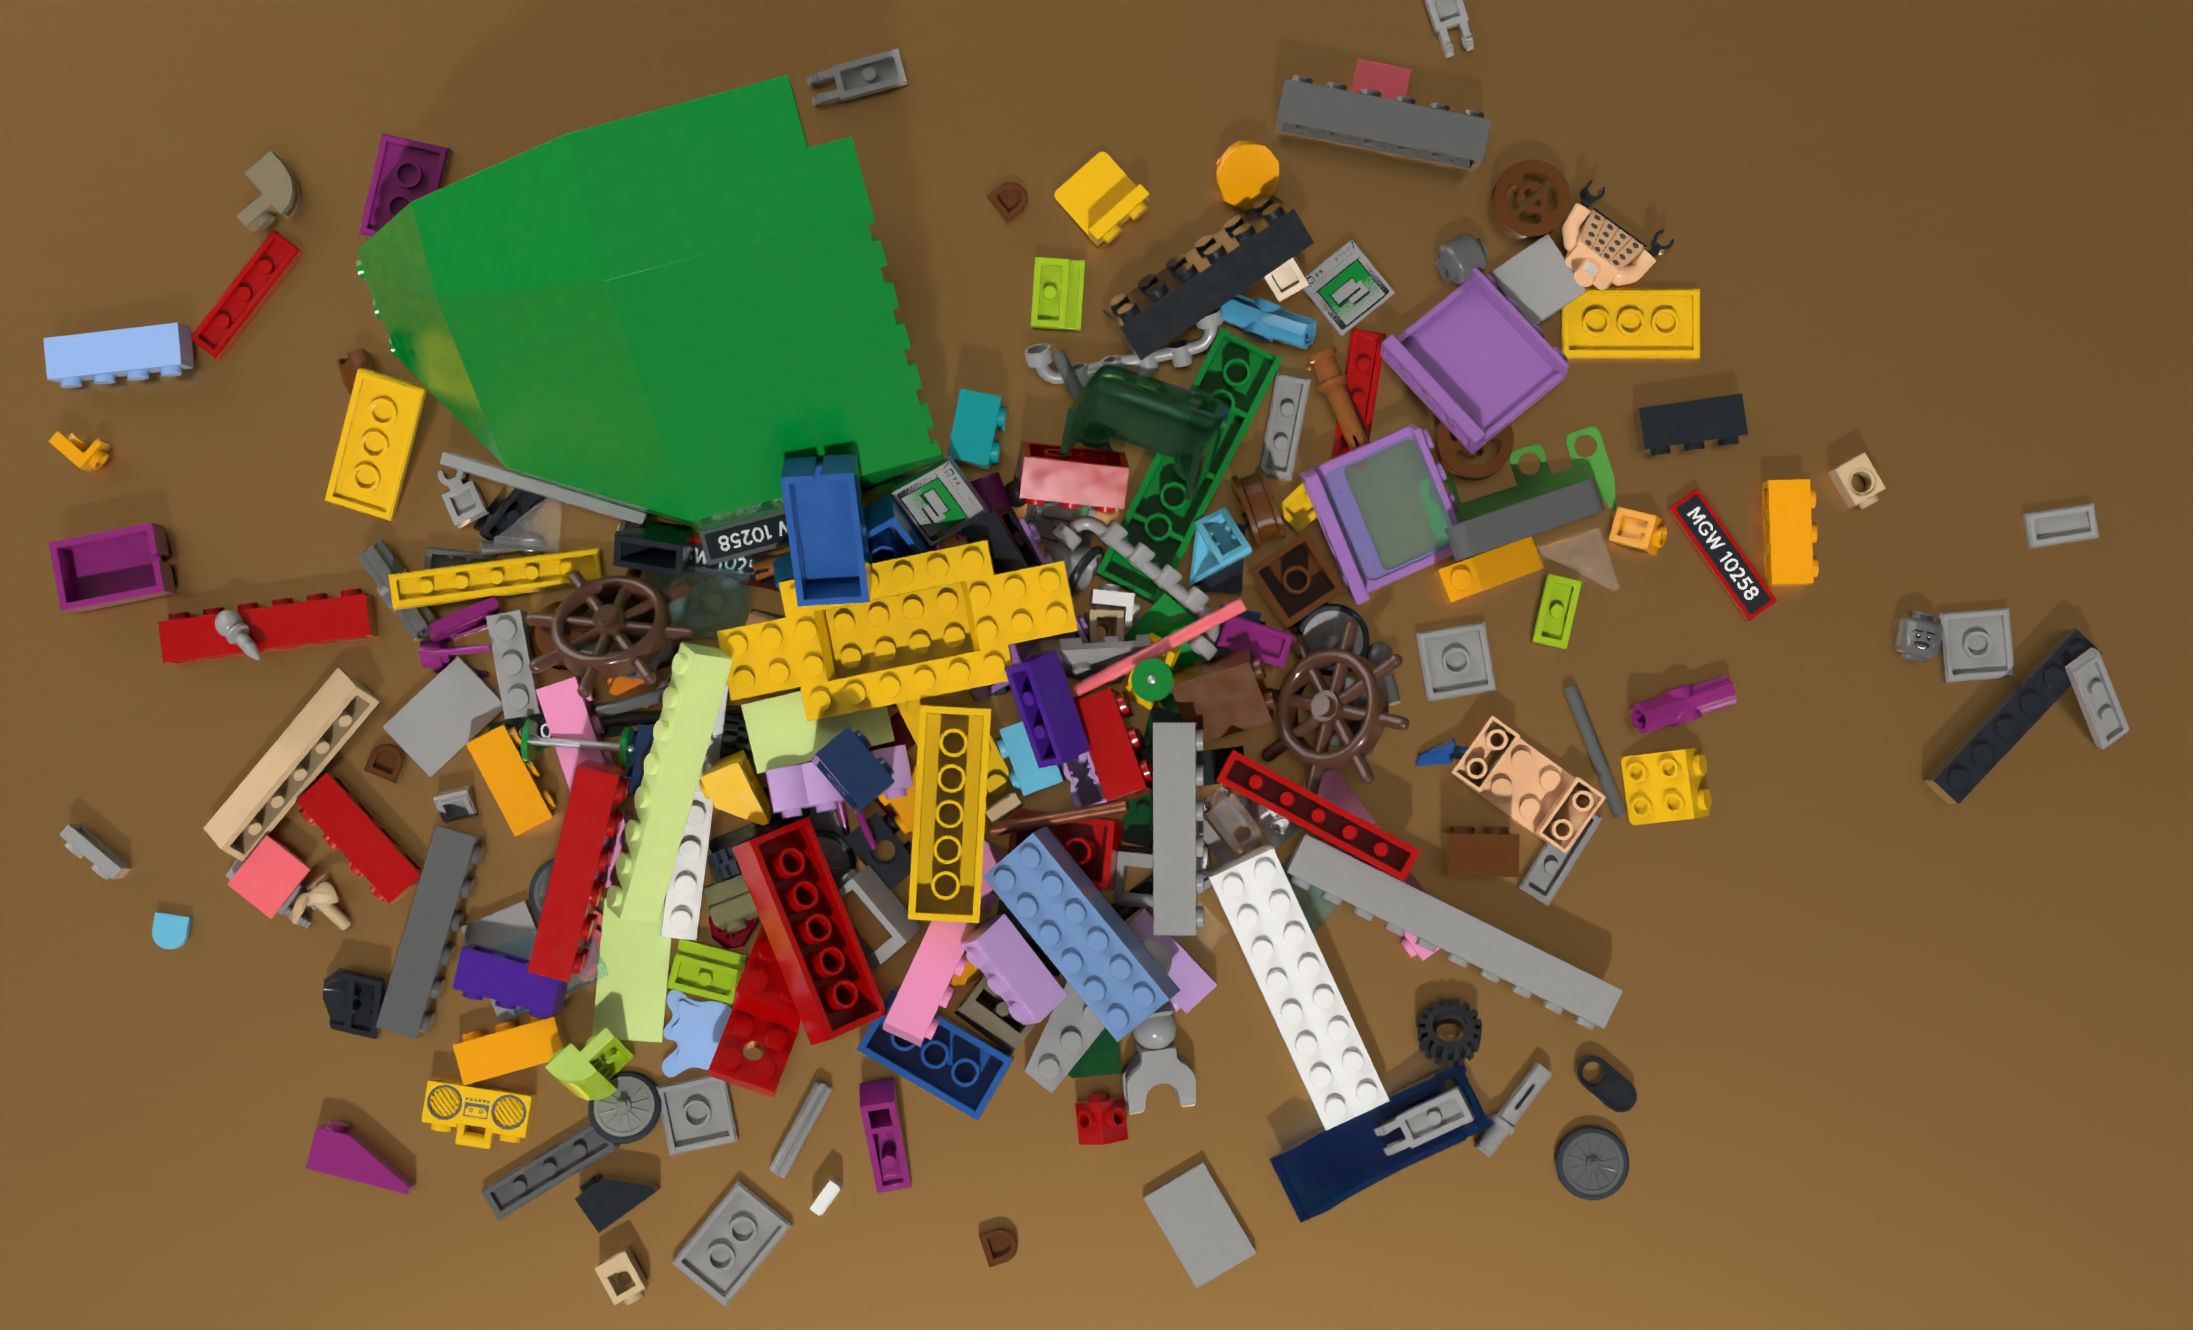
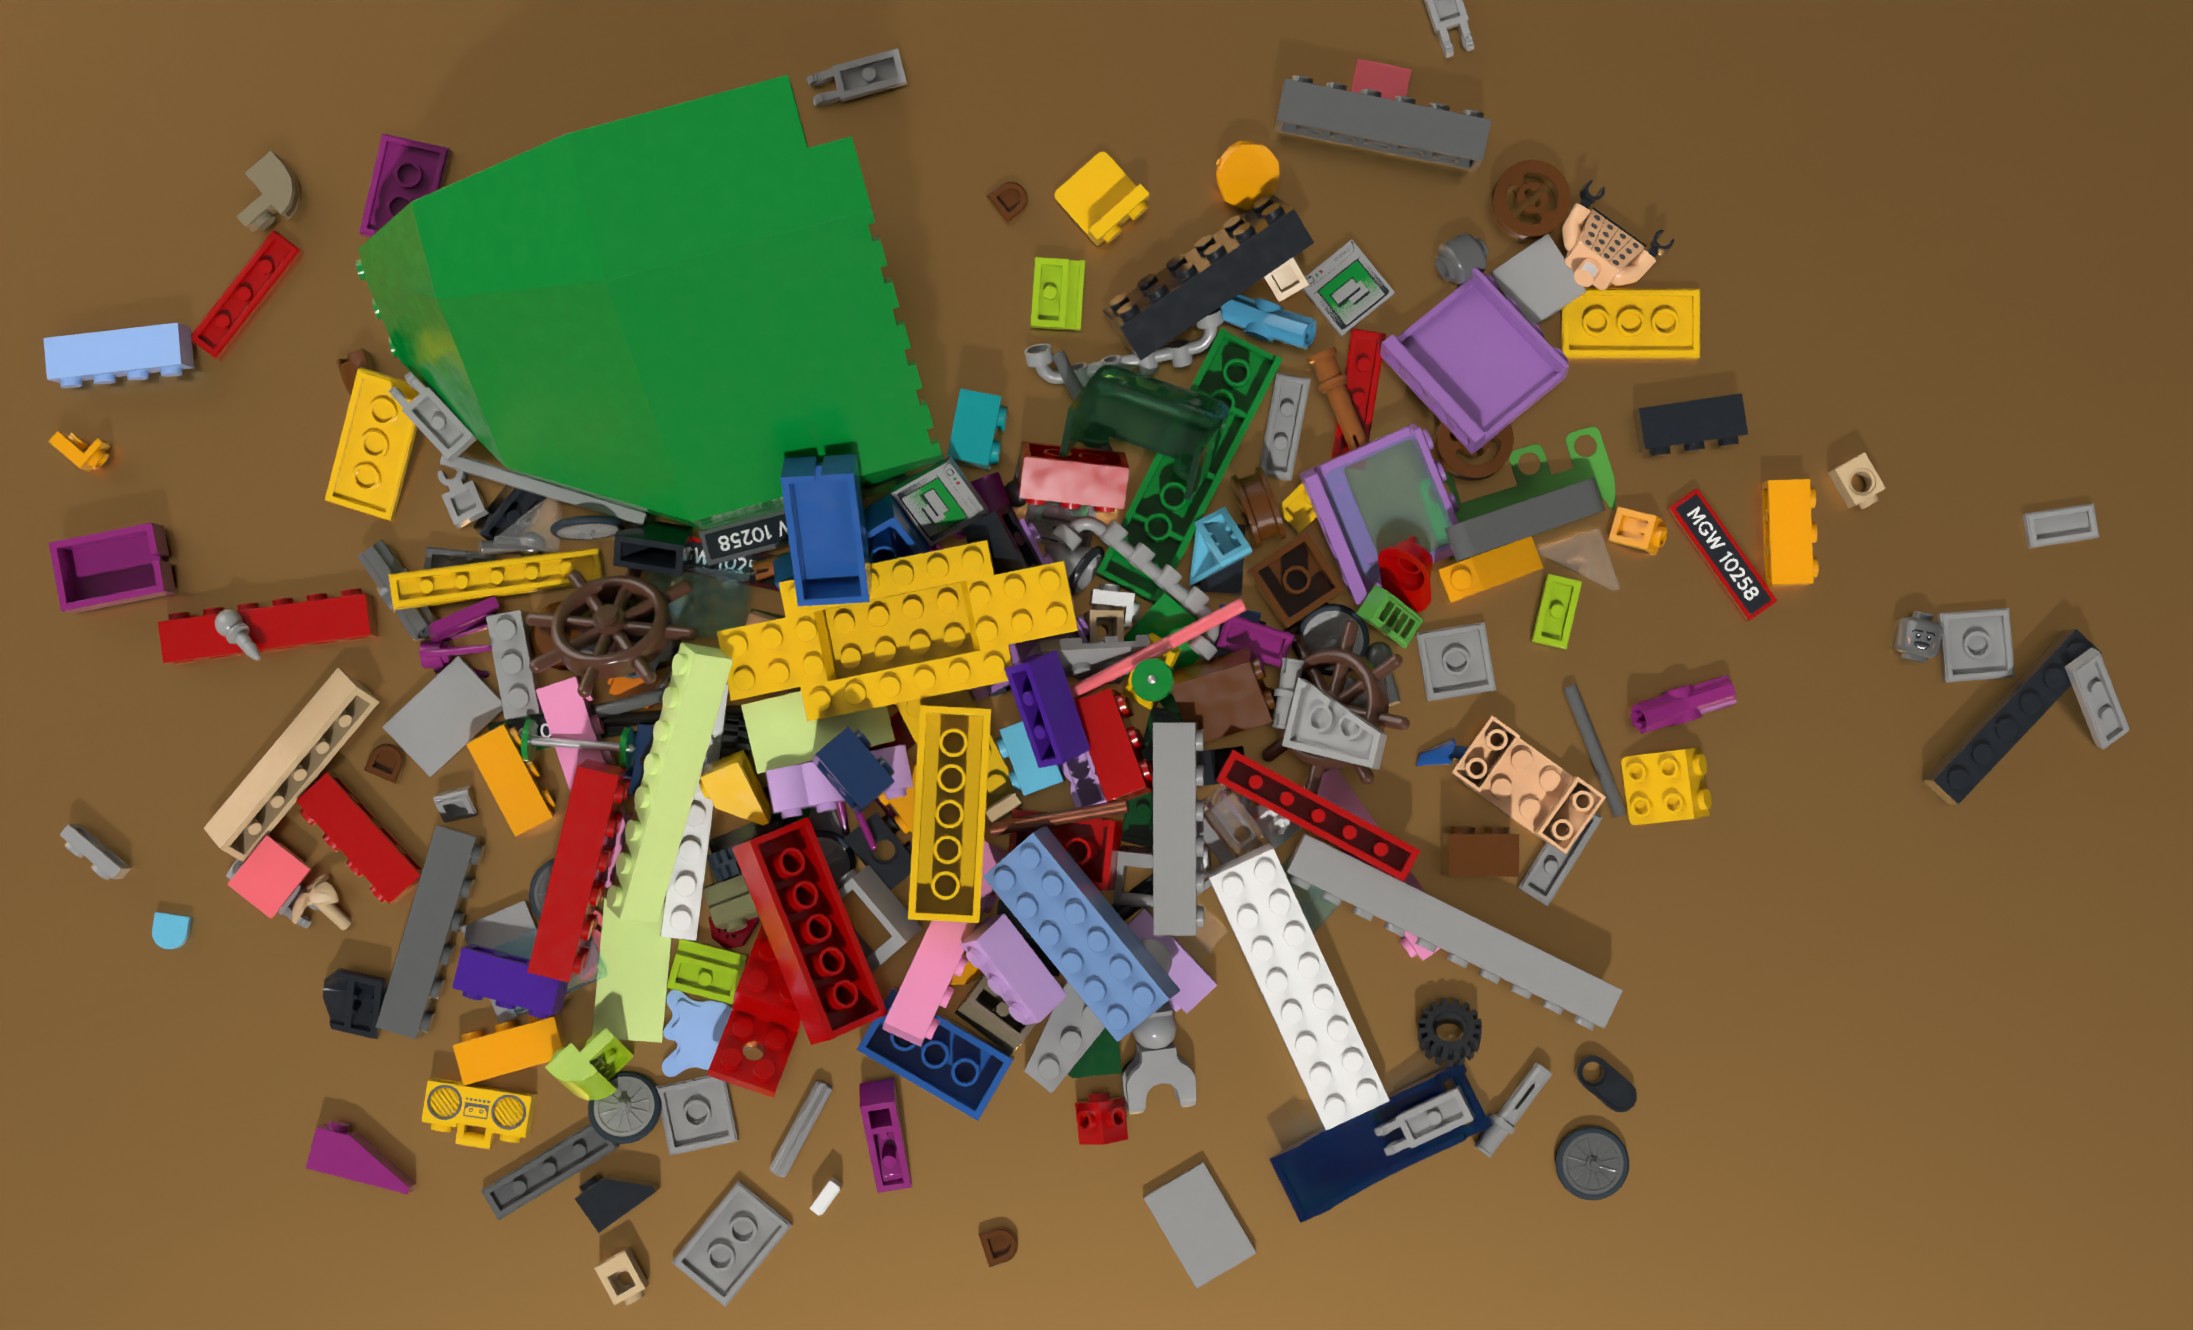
none -> light grey hinge [388,372,477,463]
none -> wheel [550,515,625,540]
none -> light grey pin [1272,658,1304,729]
none -> light grey wing [1282,677,1387,770]
none -> bright green slope [1356,585,1424,649]
none -> red piece [1378,535,1433,612]

